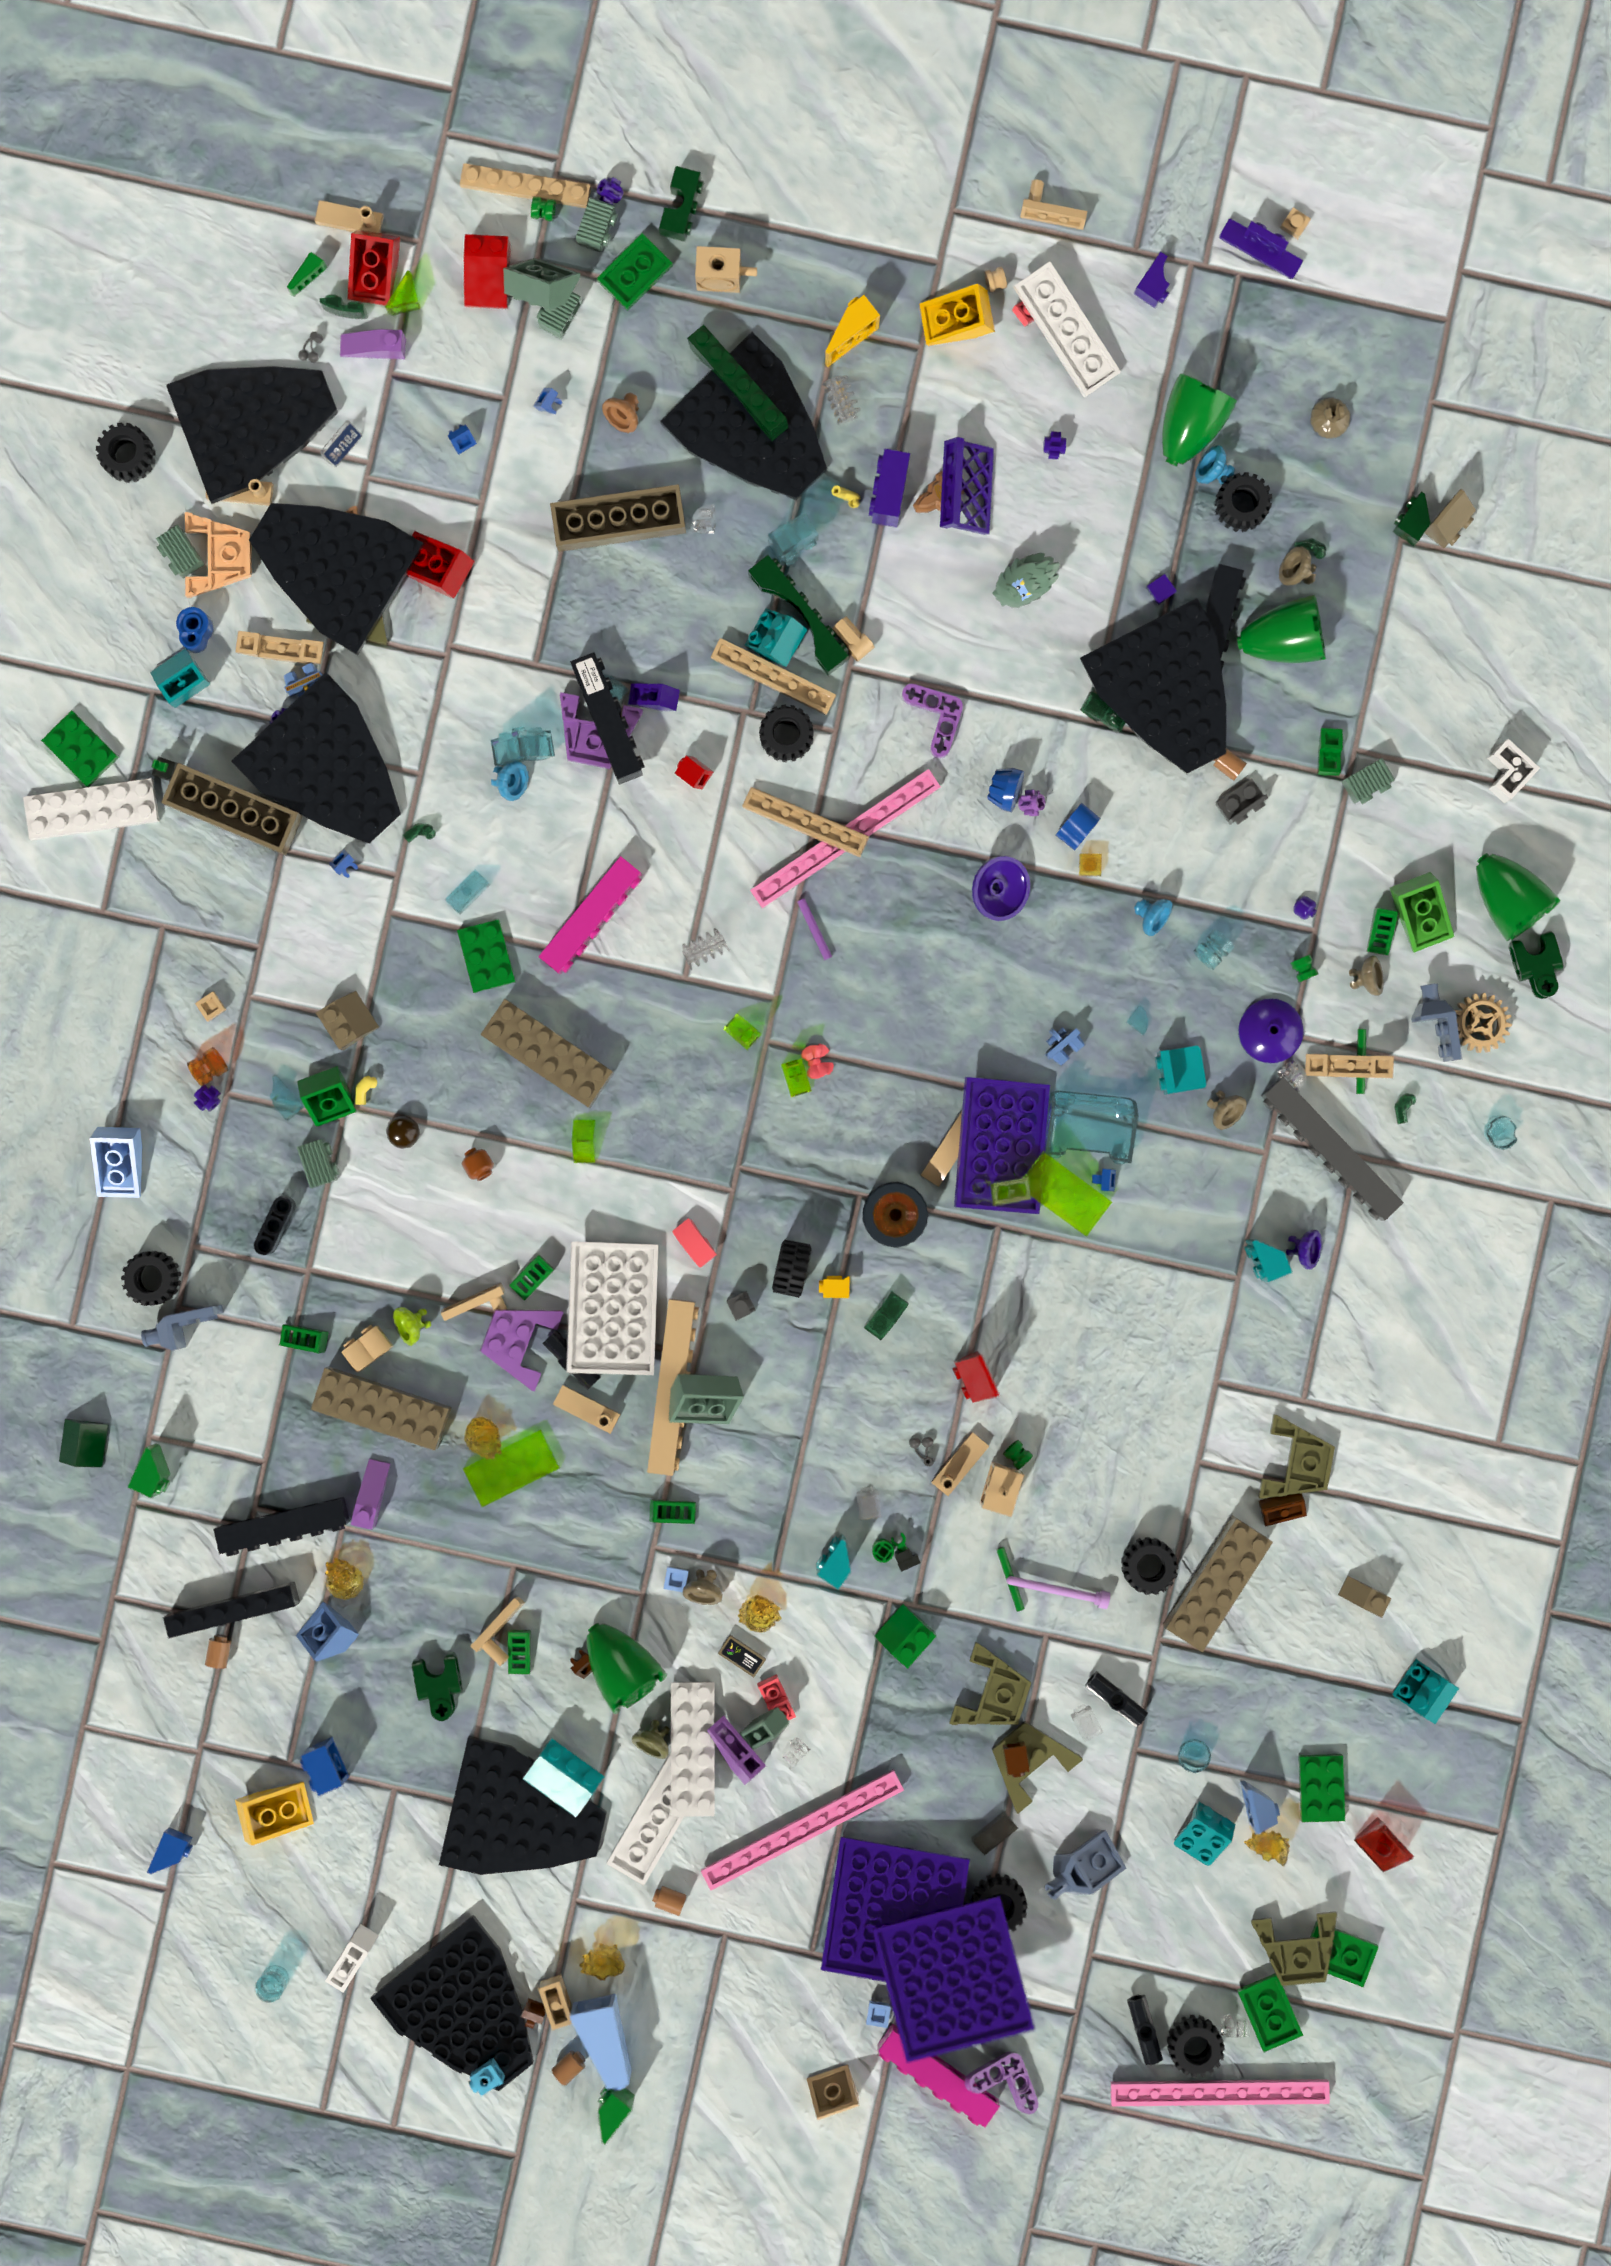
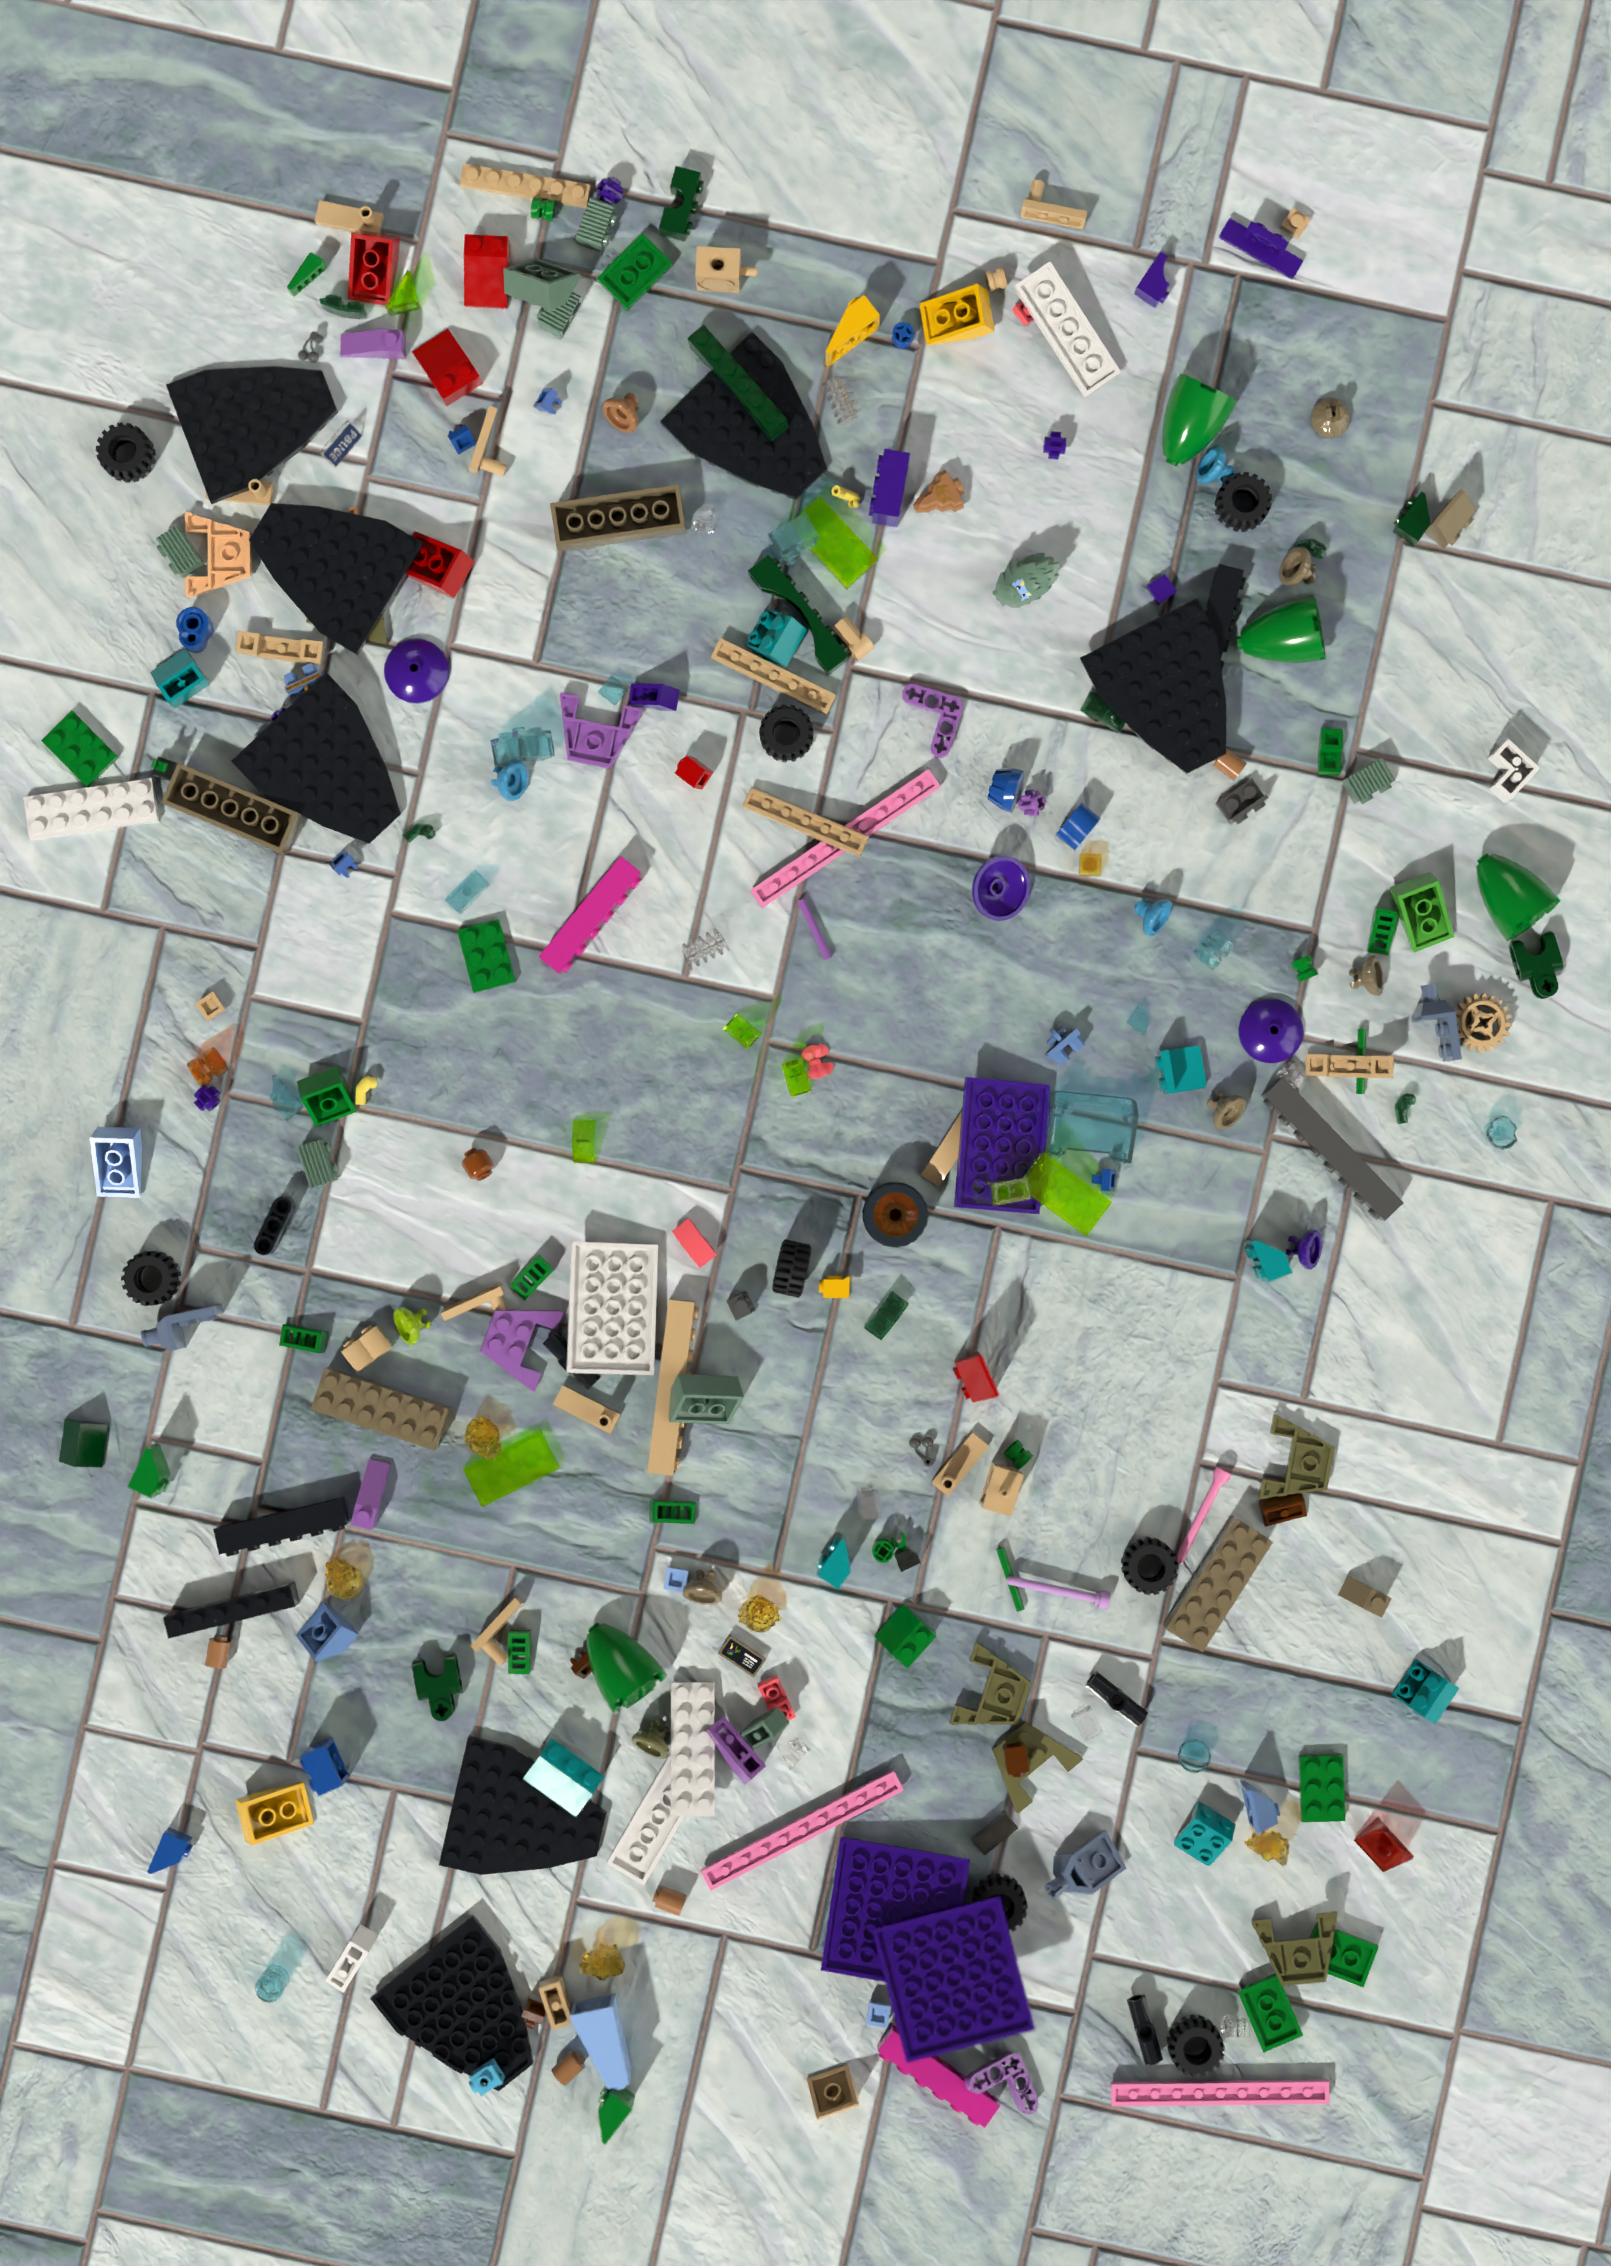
dark tan slope [316,991,379,1051] -> none
dark brown hair [386,1115,420,1149] -> none
dark tan brick [480,999,614,1108] -> none
black brick [570,652,645,785] -> none
dark purple fence [940,437,994,535] -> none
dark purple piece [1293,896,1317,920] -> none
none -> dark purple dish [384,639,449,704]
none -> red slope [412,329,483,406]
none -> tan piece [469,405,507,477]
none -> clear neon green plate [788,496,879,590]
none -> blue wheel [892,322,914,349]
none -> bright pink piece [1176,1466,1232,1564]

